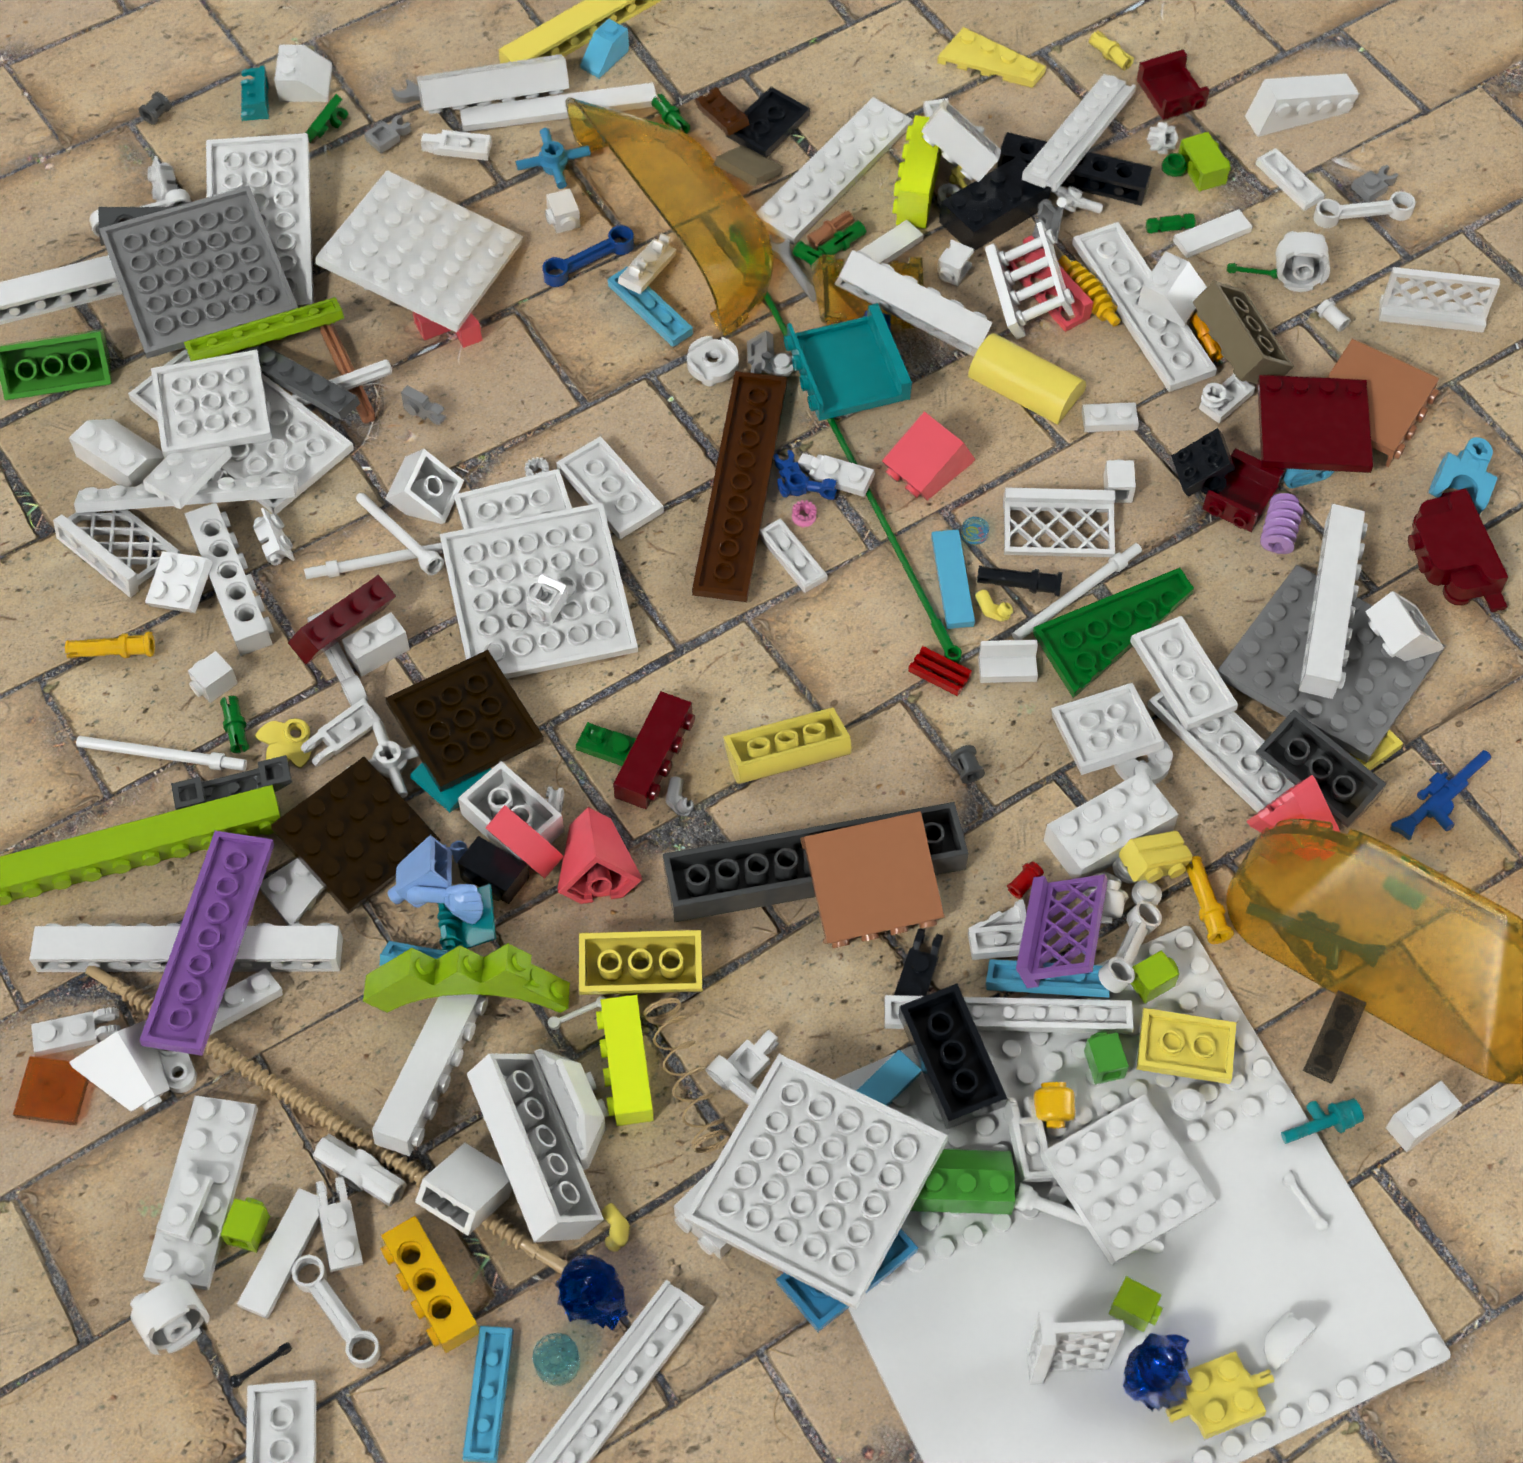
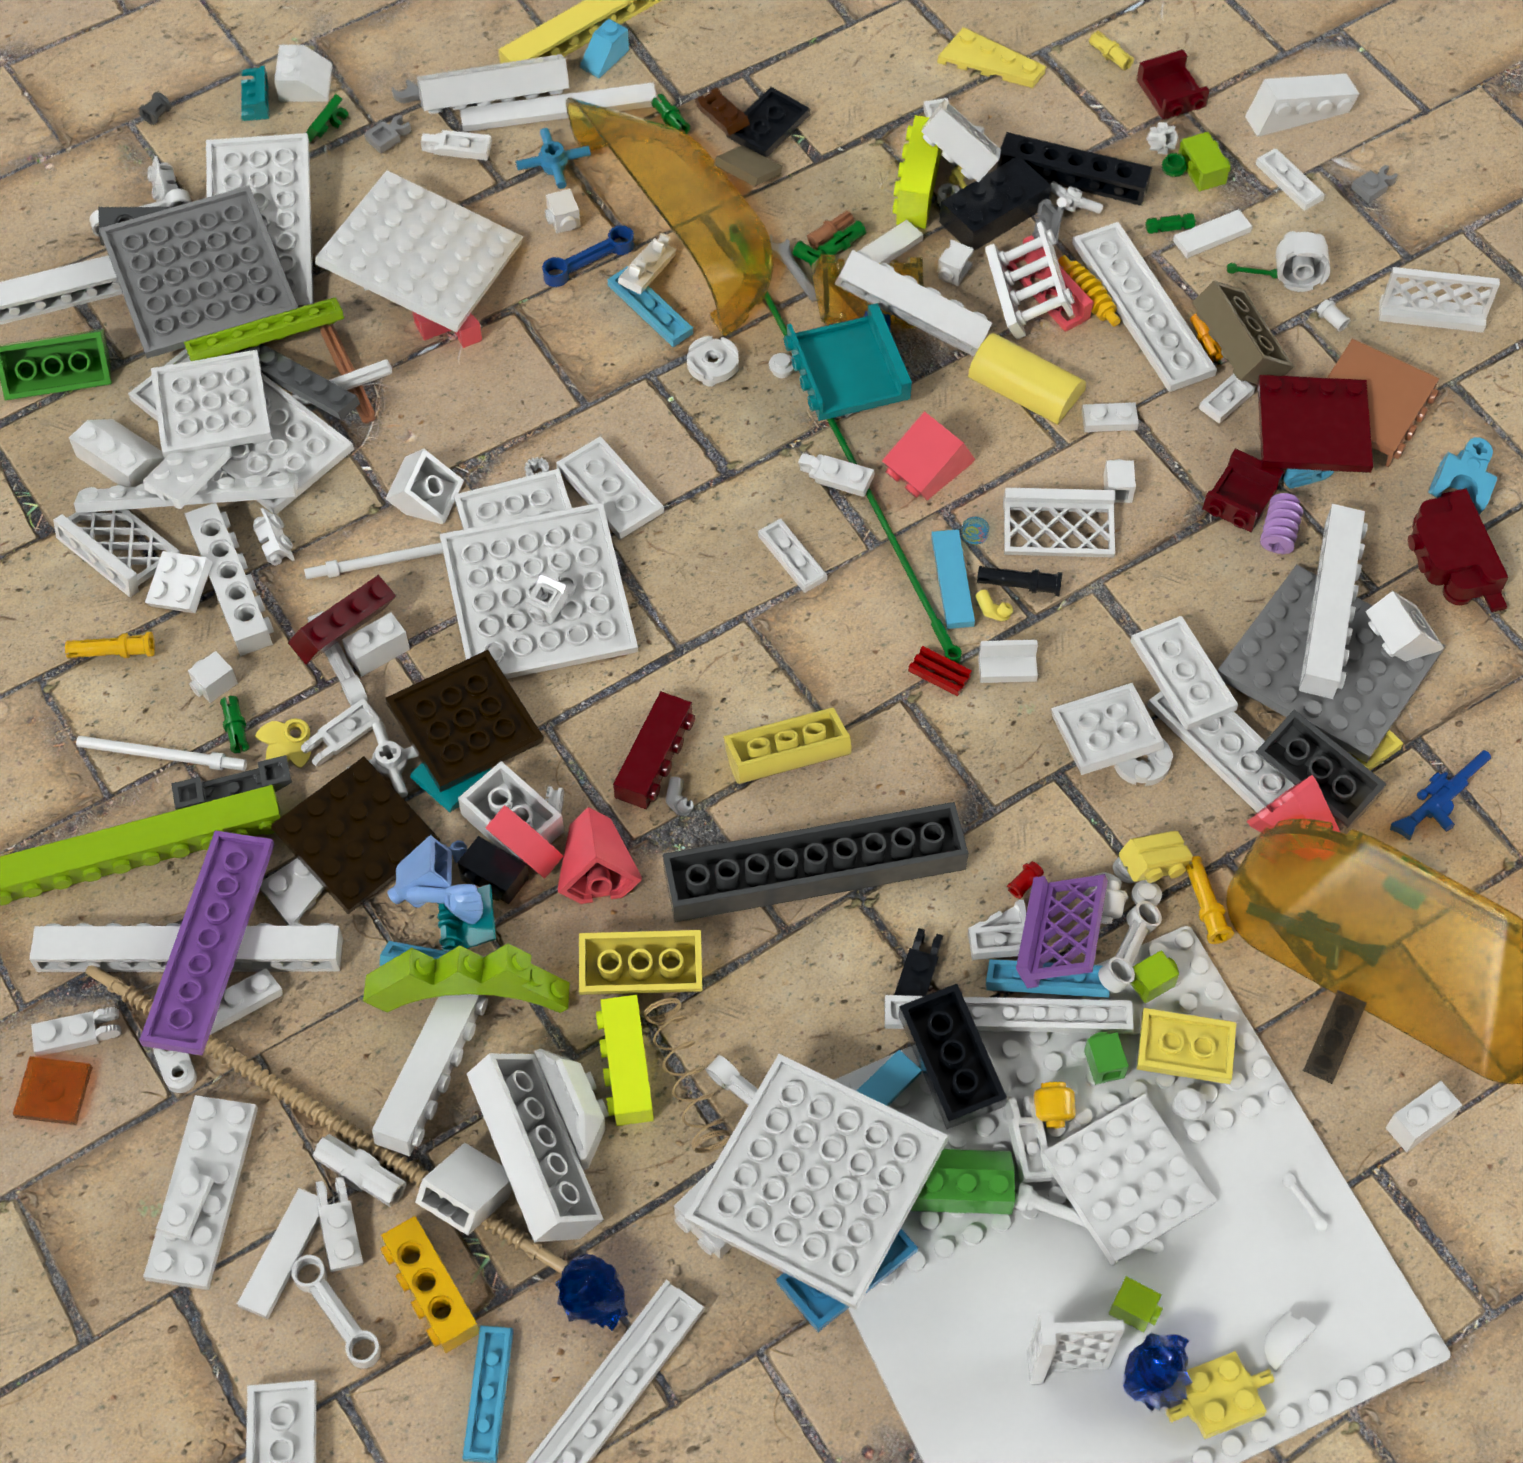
white slope [69,1020,170,1112] -> none
white brick [130,1275,209,1355] -> none
lime brick [220,1197,270,1253] -> none
black hinge [229,1342,292,1388] -> none
white piece [356,493,444,575] -> none
light grey plate [401,385,446,425] -> none
clear light blue wheel [533,1333,580,1386] -> none
white hinge [548,996,607,1030] -> none
green plate [576,722,636,766] -> none
light yellow arm [601,1203,630,1252] -> none
reddish brown plate [692,371,787,603] -> none
white plate [727,1030,779,1083] -> none
light grey plate [747,330,774,374] -> none
white plate [754,97,913,245] -> none
blue piece [774,450,837,500] -> none
bright pink bush [792,500,817,527] -> none
nougat panel [800,811,944,948] -> none
dark grey bush [951,745,985,784] -> none
white bar [1012,543,1142,640] -> none
white plate [1022,74,1136,192] -> none
green wing [1033,567,1194,698] -> none
white brick [1044,770,1179,879] -> none
white slope [1138,251,1207,327] -> none
black plate [1171,428,1235,497] -> none
white bush [1201,383,1227,410] -> none
teal piece [1281,1098,1364,1144] -> none
white piece [1313,191,1416,228] -> none

